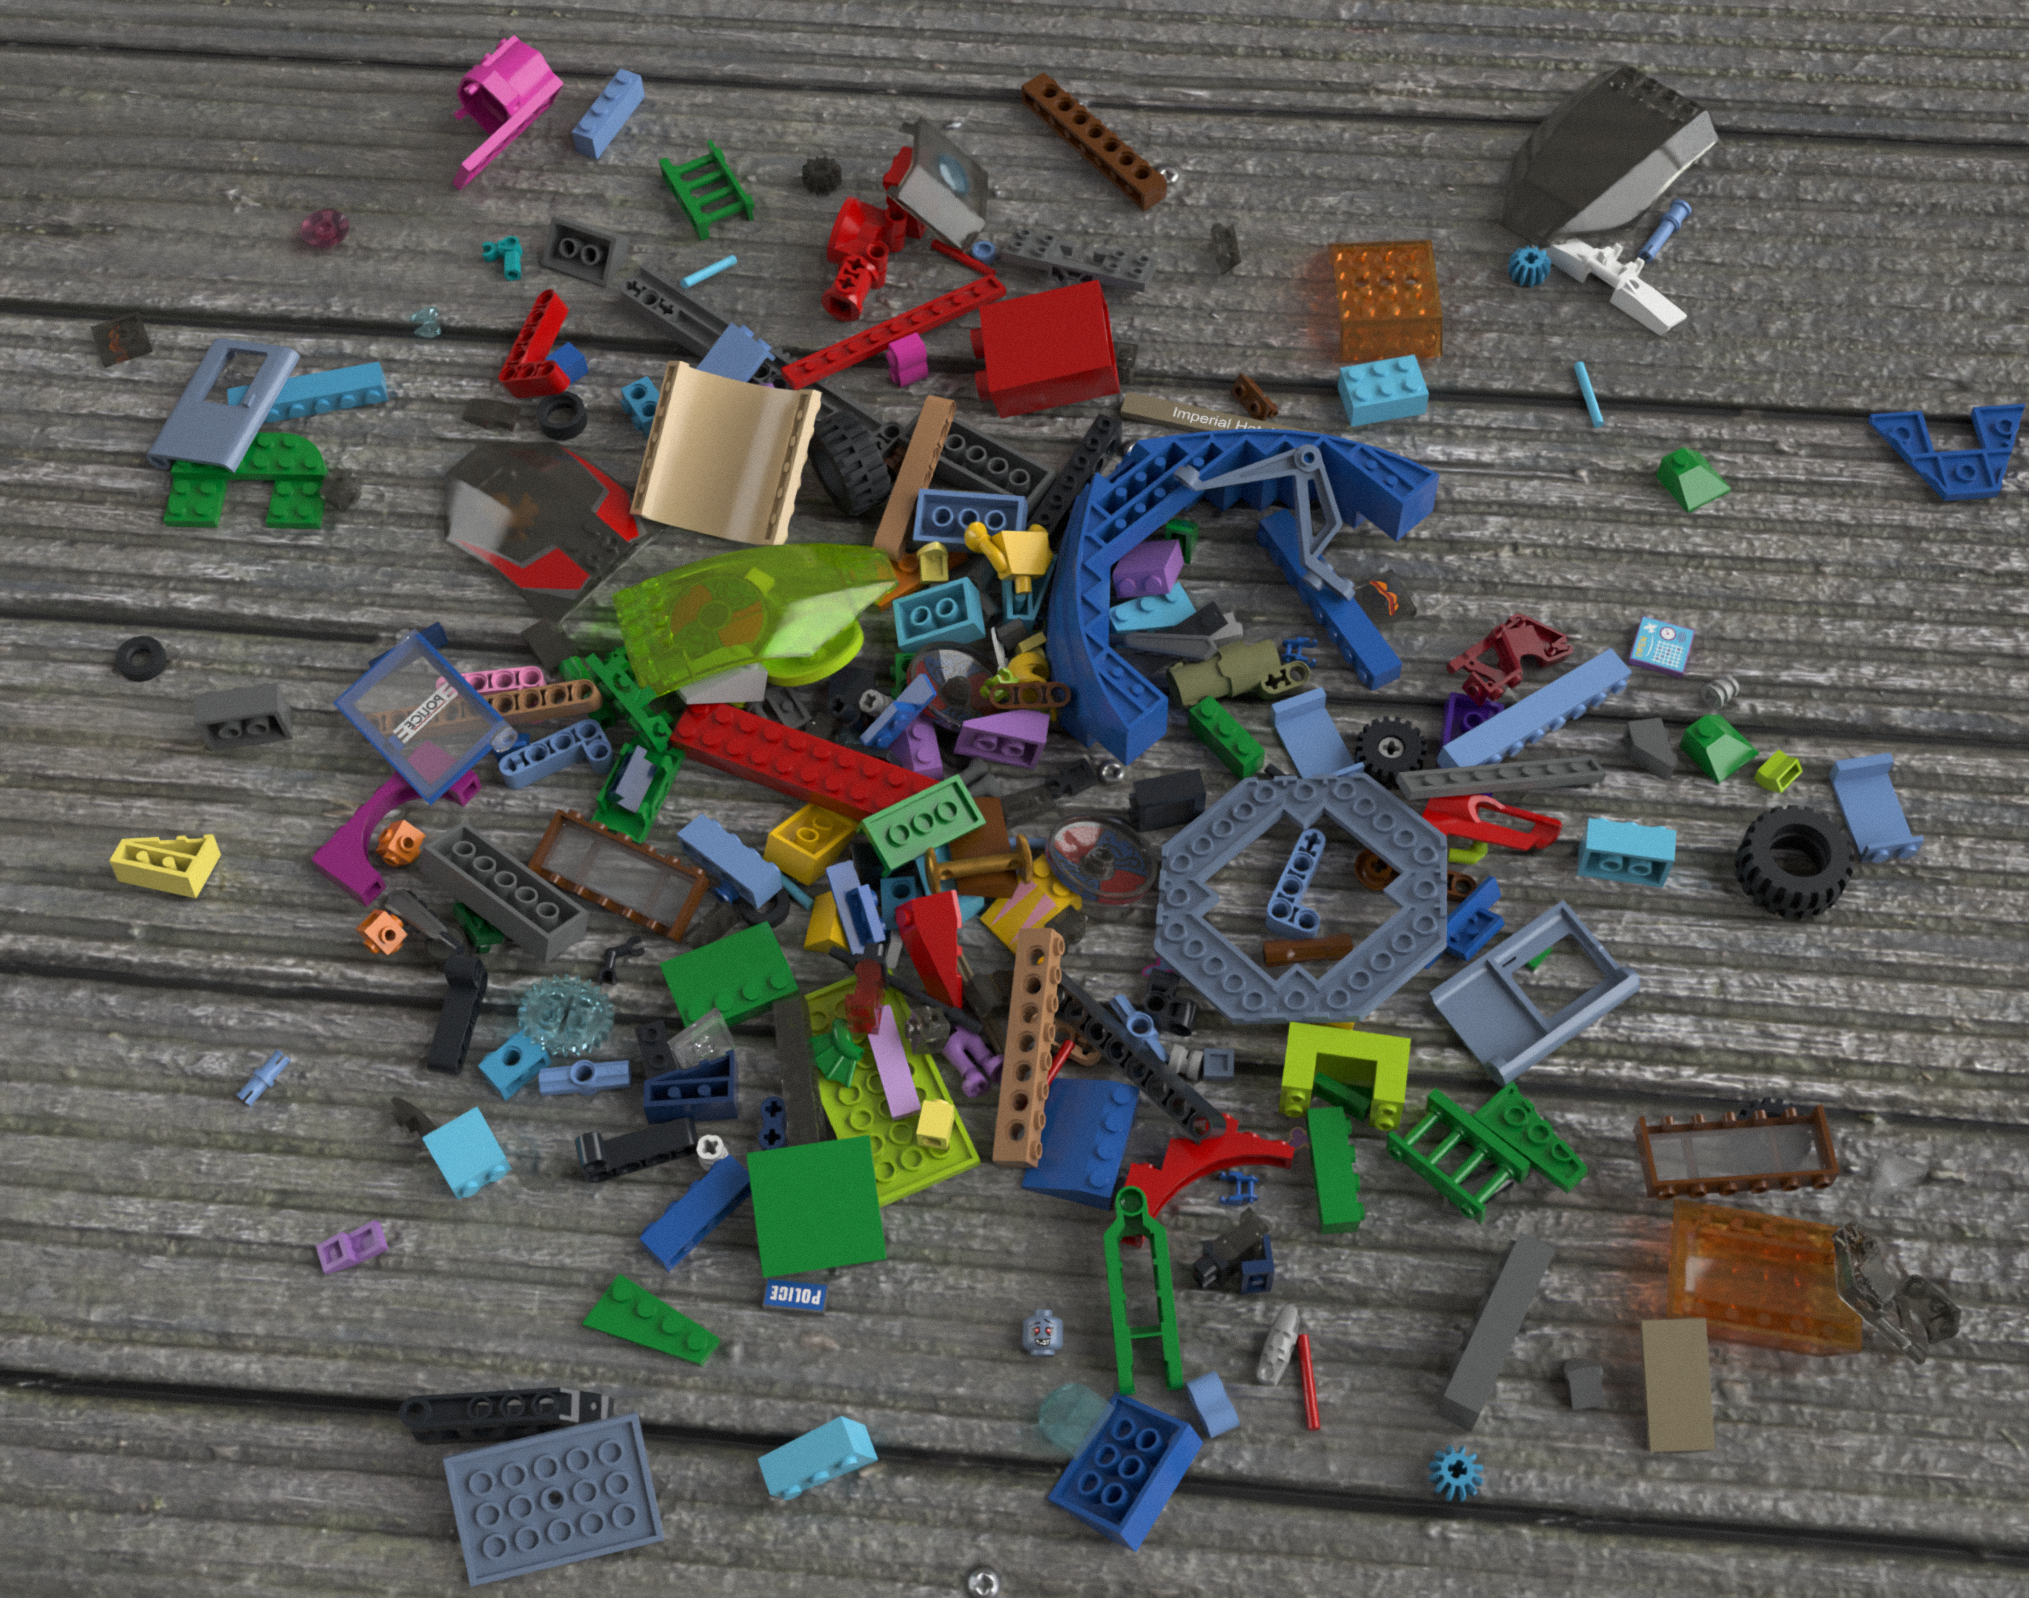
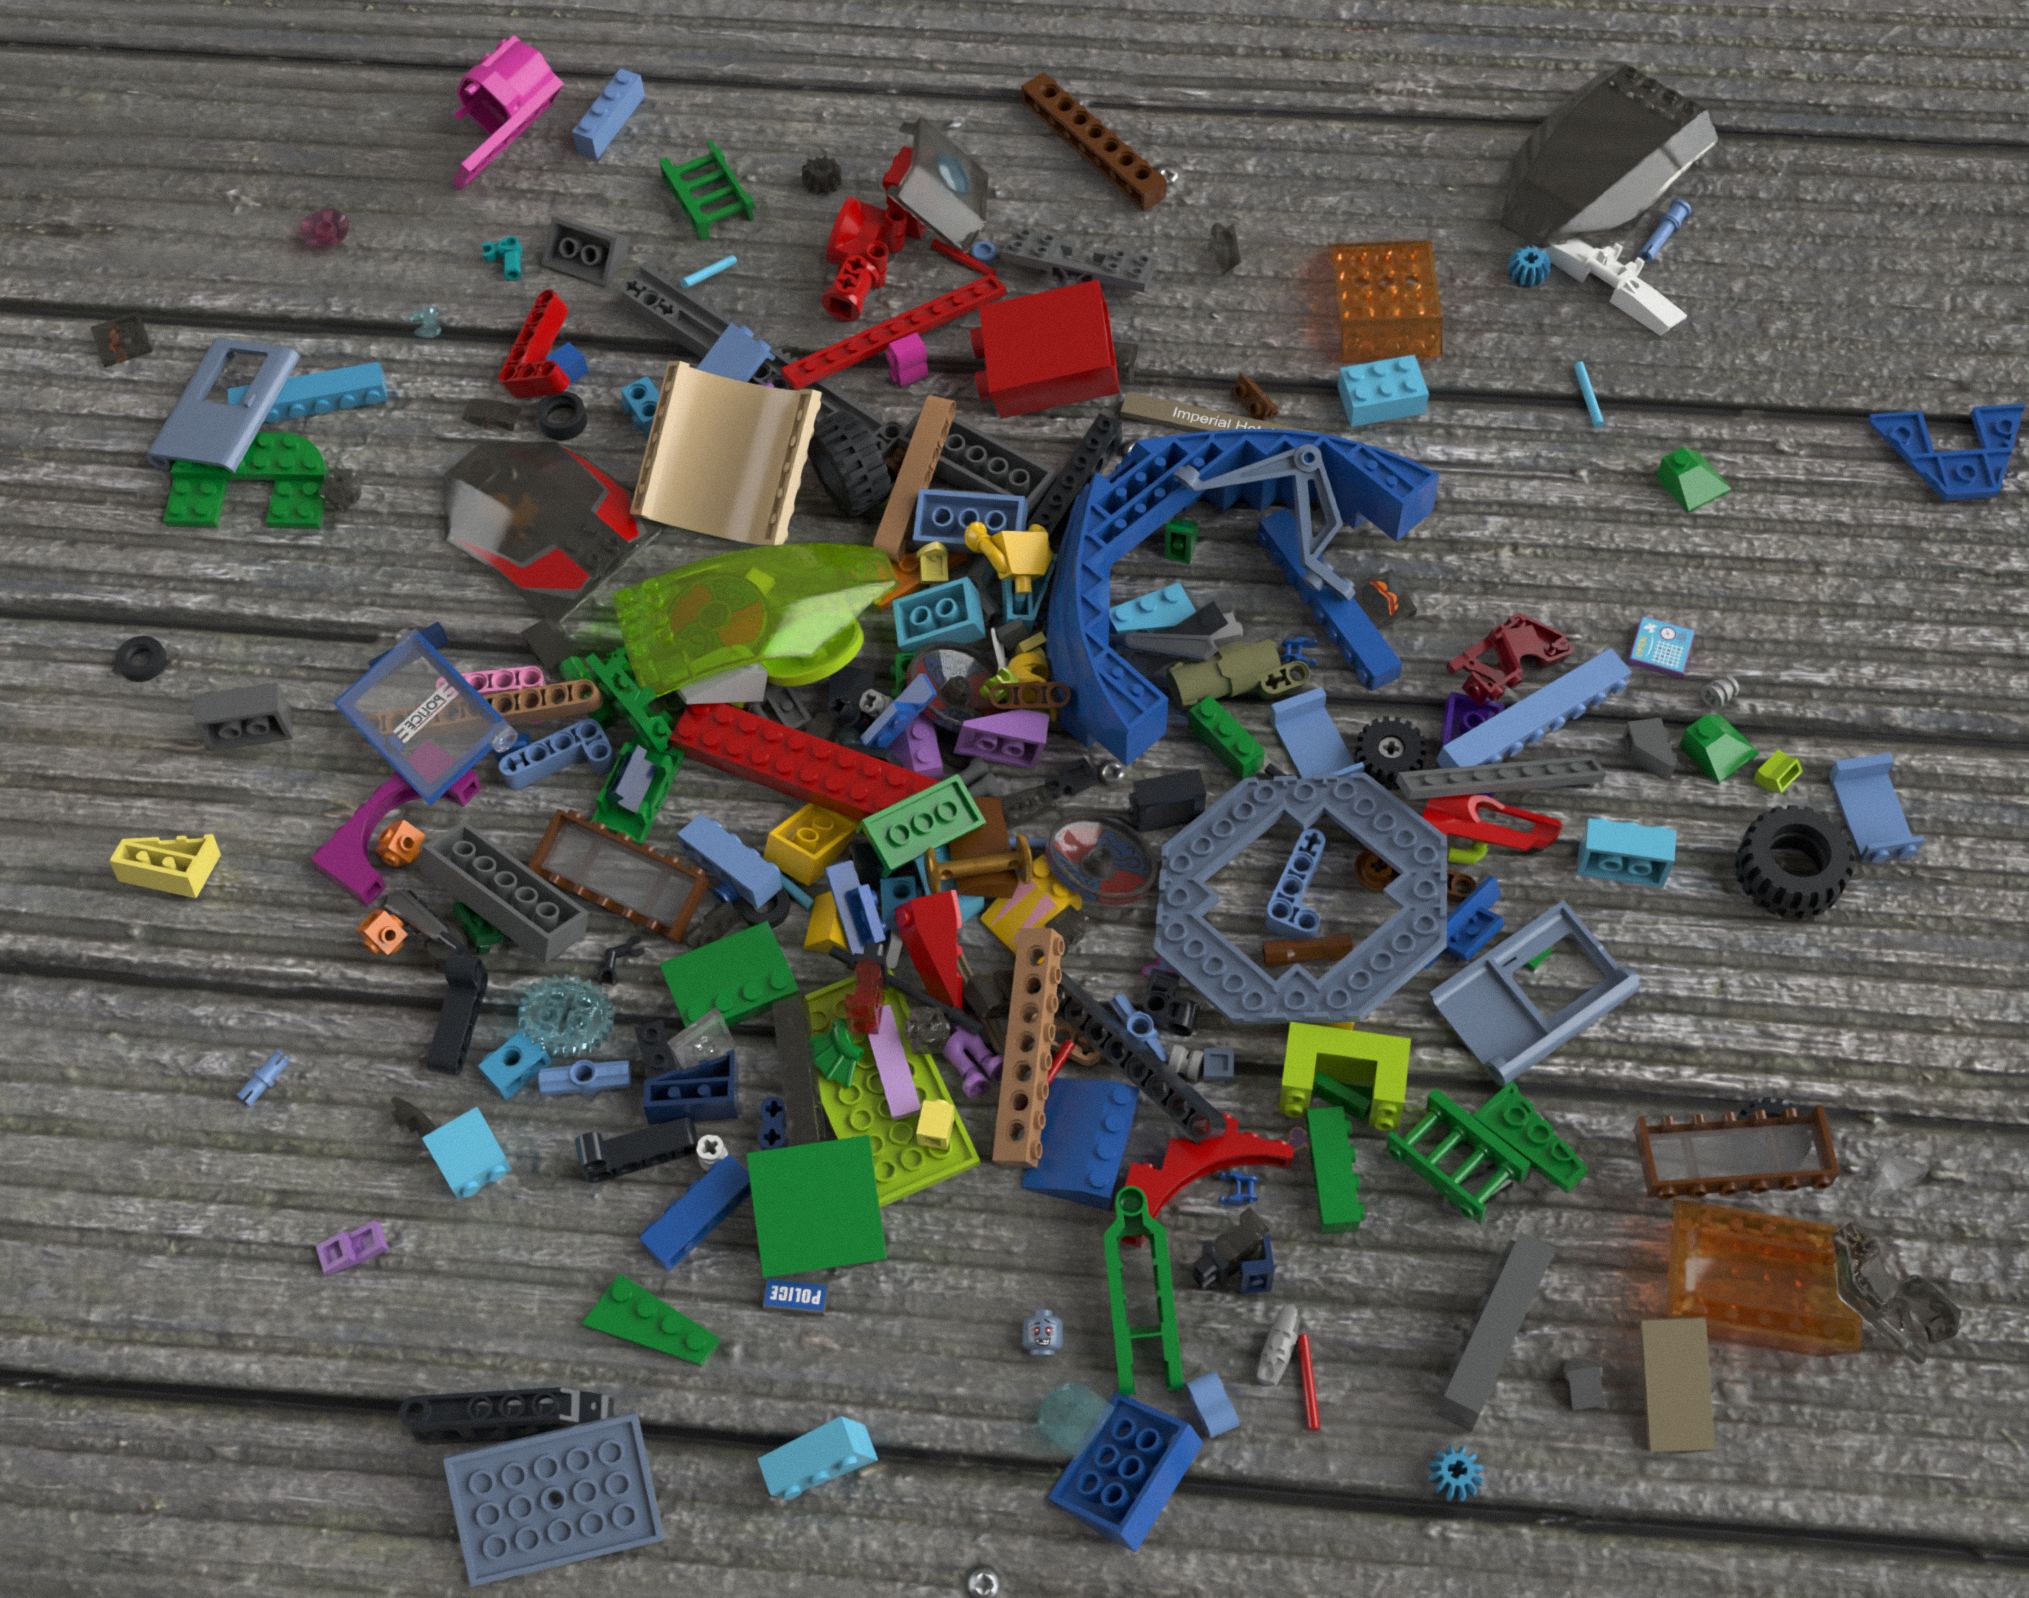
medium lavender brick [1112,539,1184,598] -> none

